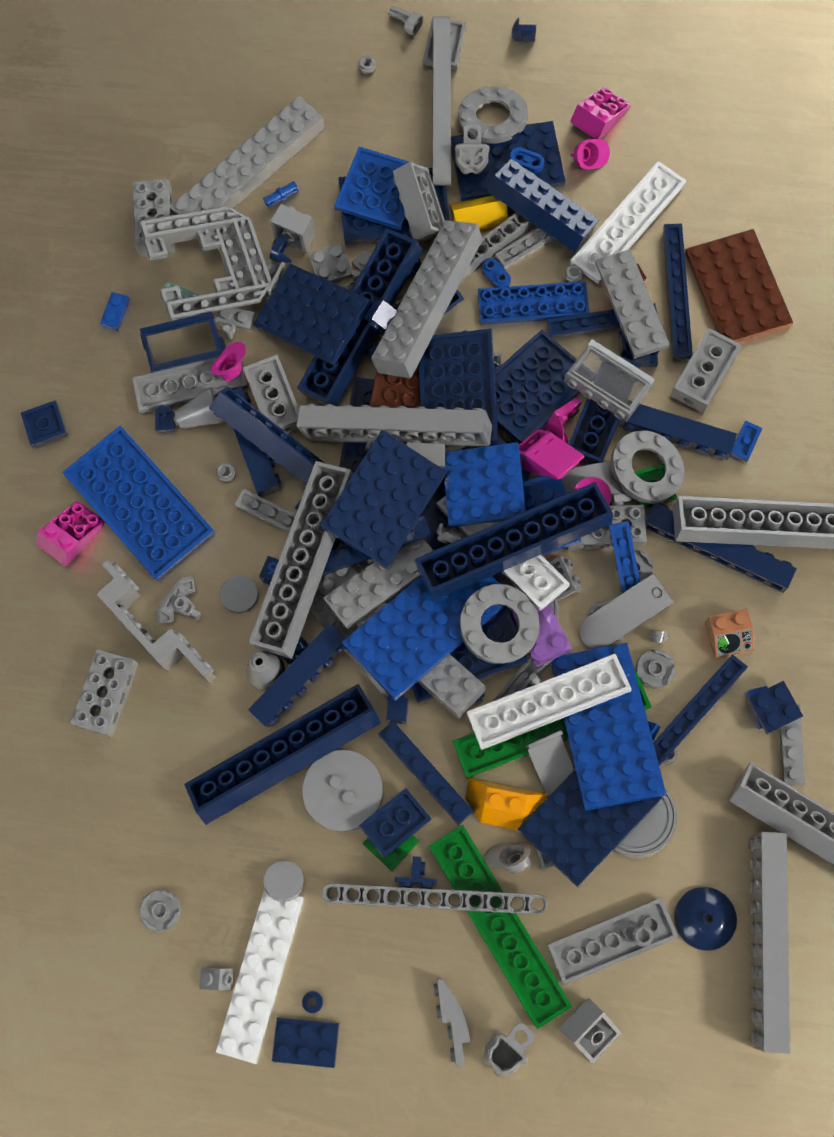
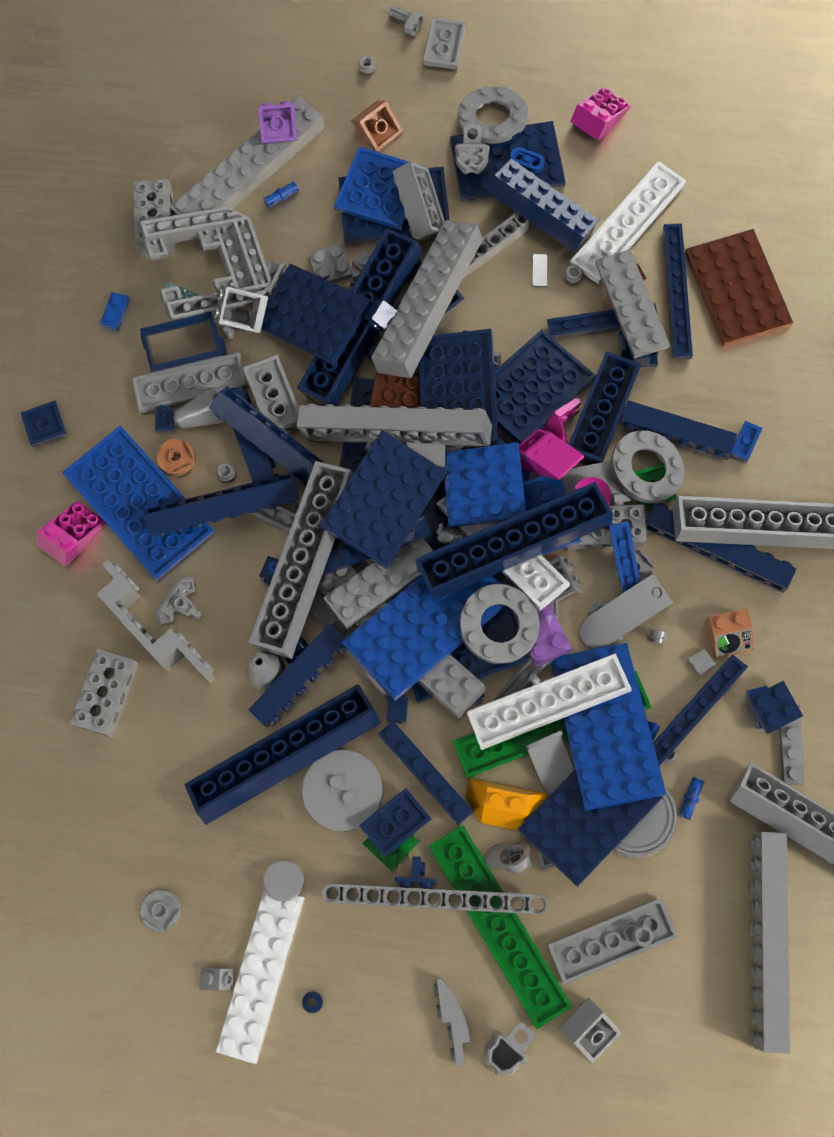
dark pink piece [211,342,246,382] -> none
light grey tile [220,575,259,614] -> none
dark blue plate [270,234,292,263] -> none
light grey brick [271,204,316,253] -> none
dark blue plate [272,1017,339,1068] -> none
light grey beam [433,16,451,186] -> none
yellow slope [449,195,508,232] -> none
blue plate [478,281,589,325] -> none
blue plate [481,258,511,288] -> none
light grey tile [494,227,555,270] -> none
dark blue plate [511,18,536,42] -> none
window [564,339,655,422] -> none
dark pink piece [570,139,610,169] -> none
light grey tile [635,649,676,689] -> none
light grey brick [671,328,742,413] -> none
dark blue dish [674,887,737,951] -> none
none -> dark blue brick [144,472,300,537]
none -> nougat plate [157,439,195,477]
none -> light grey window [212,285,268,333]
none -> medium lavender plate [258,101,298,144]
none -> nougat slope [351,100,403,152]
none -> white sticker [533,254,547,286]
none -> blue pin [679,777,704,820]
none -> light grey tile [687,648,716,676]

